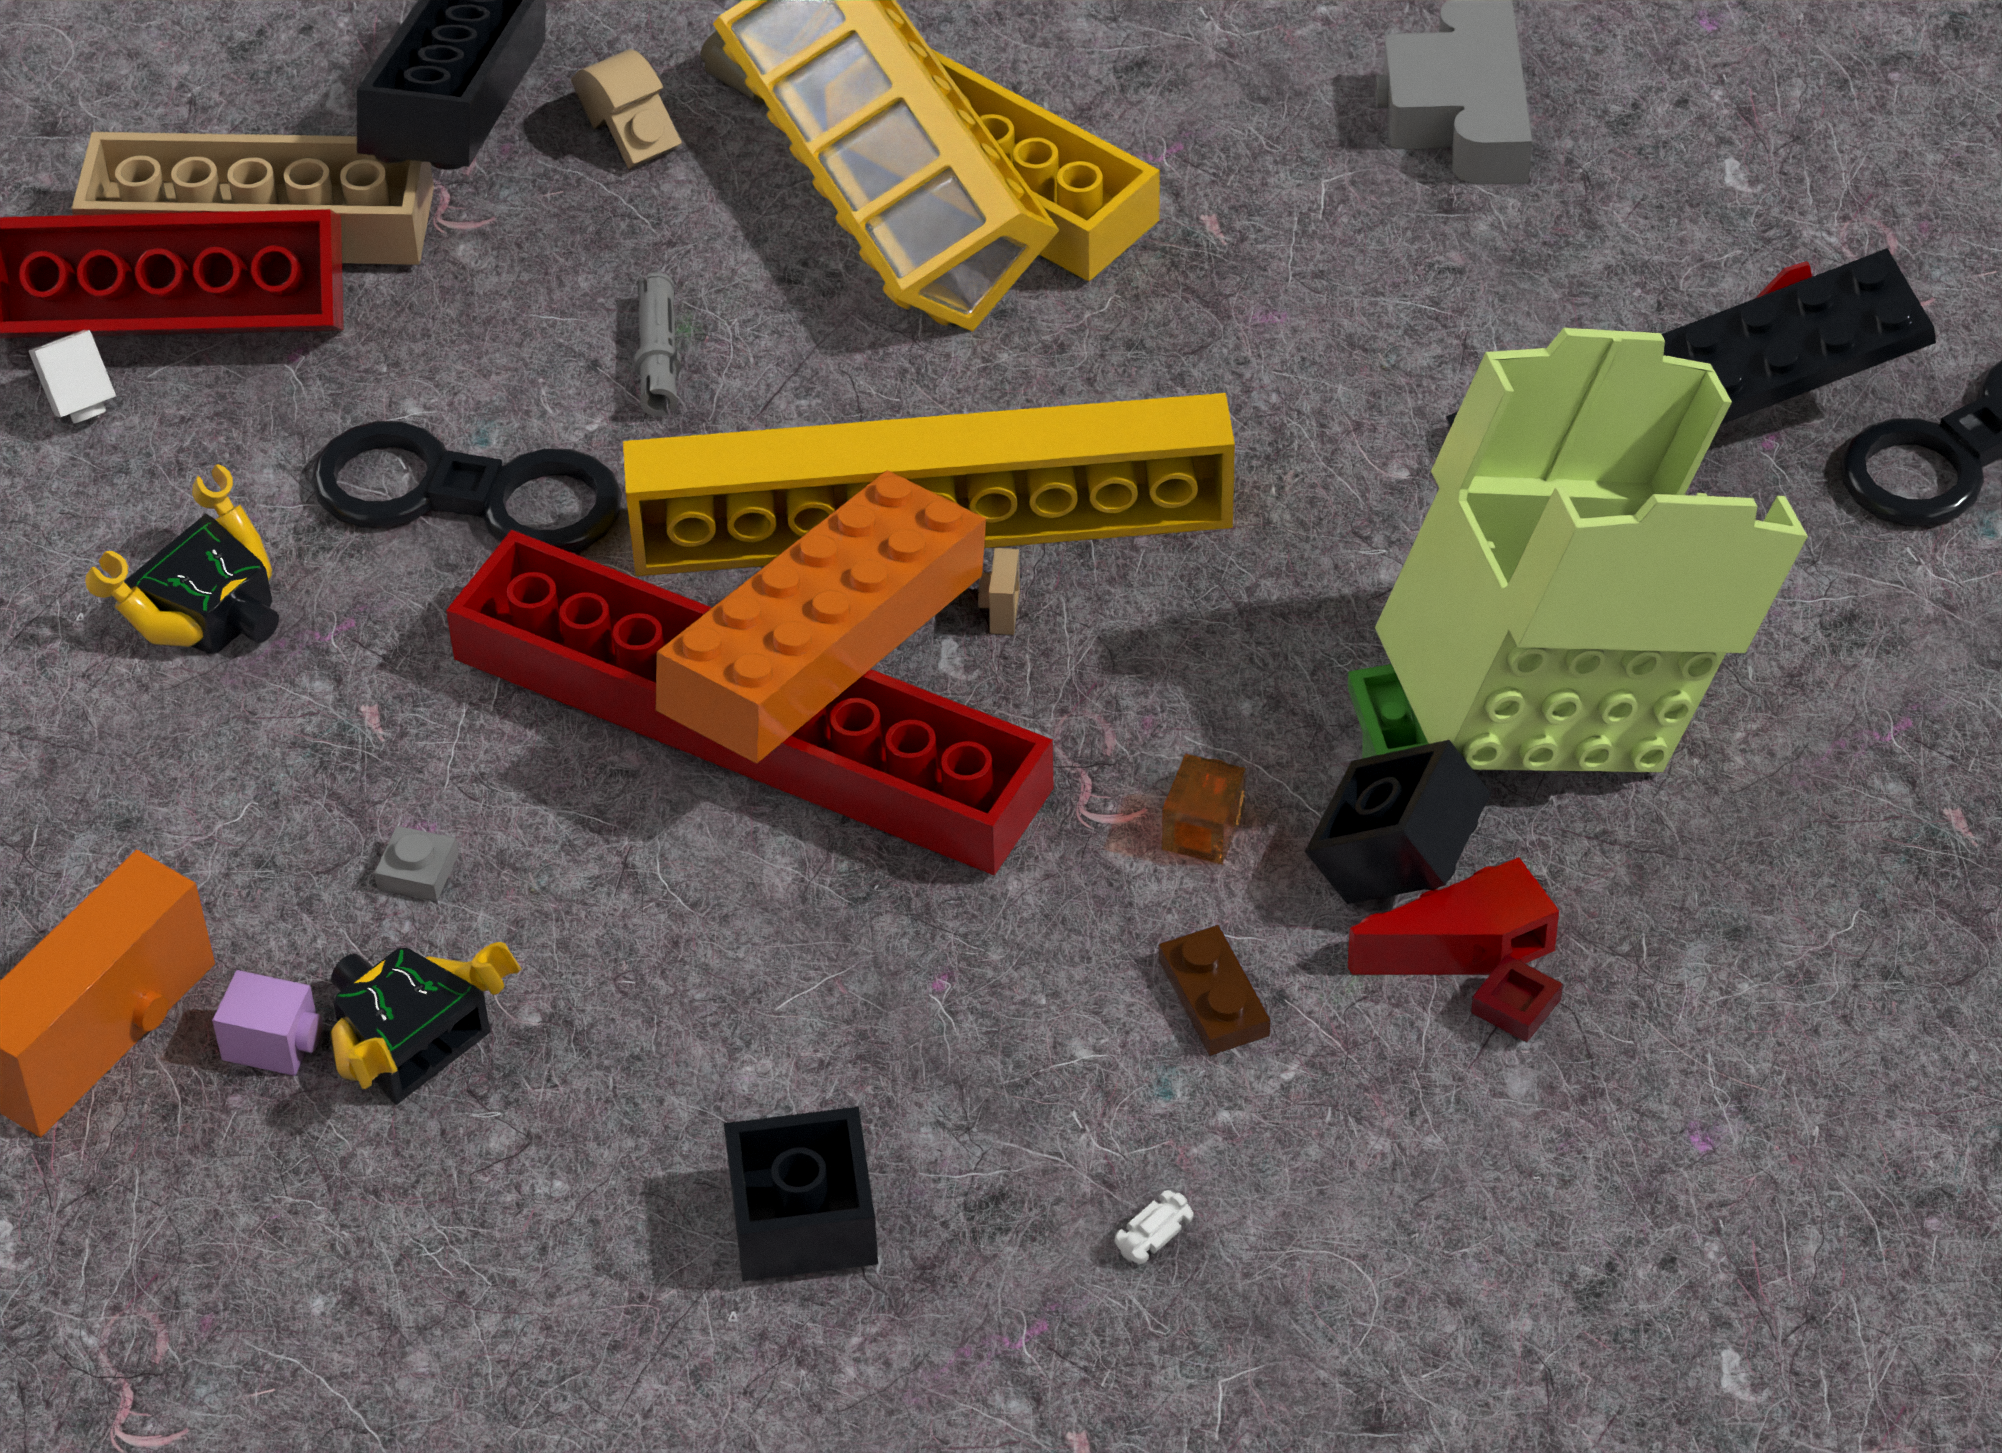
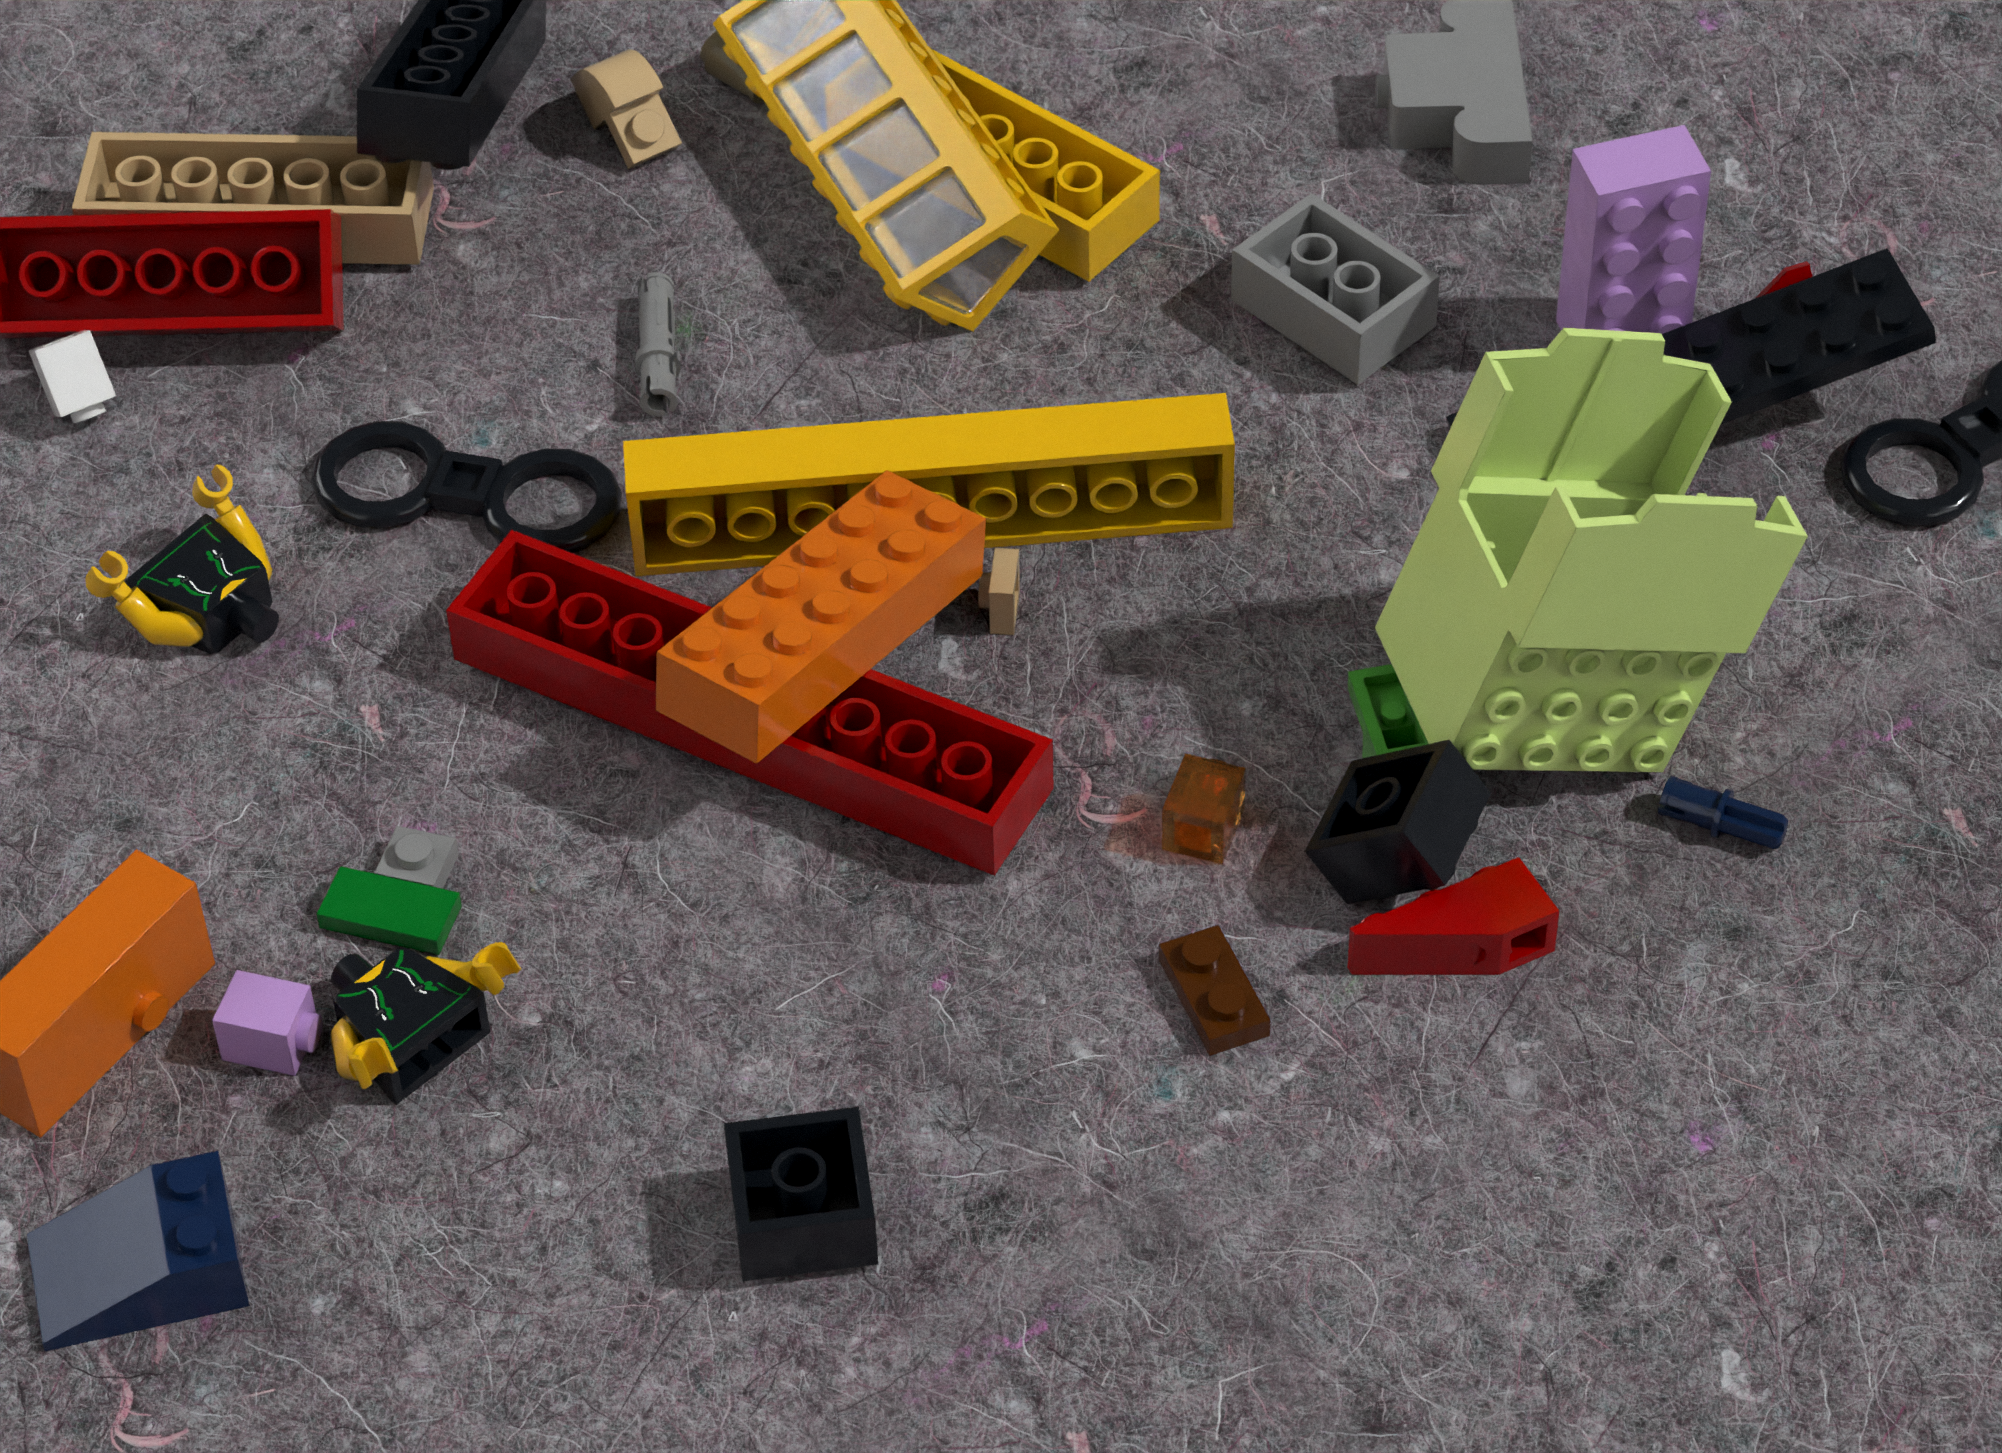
white piece [1115,1190,1193,1264] -> none
dark red plate [1471,954,1563,1042] -> none
none -> dark blue slope [27,1151,250,1352]
none -> green tile [316,866,462,955]
none -> light grey brick [1231,193,1440,385]
none -> lavender brick [1556,125,1711,334]
none -> dark blue axle [1658,775,1788,849]

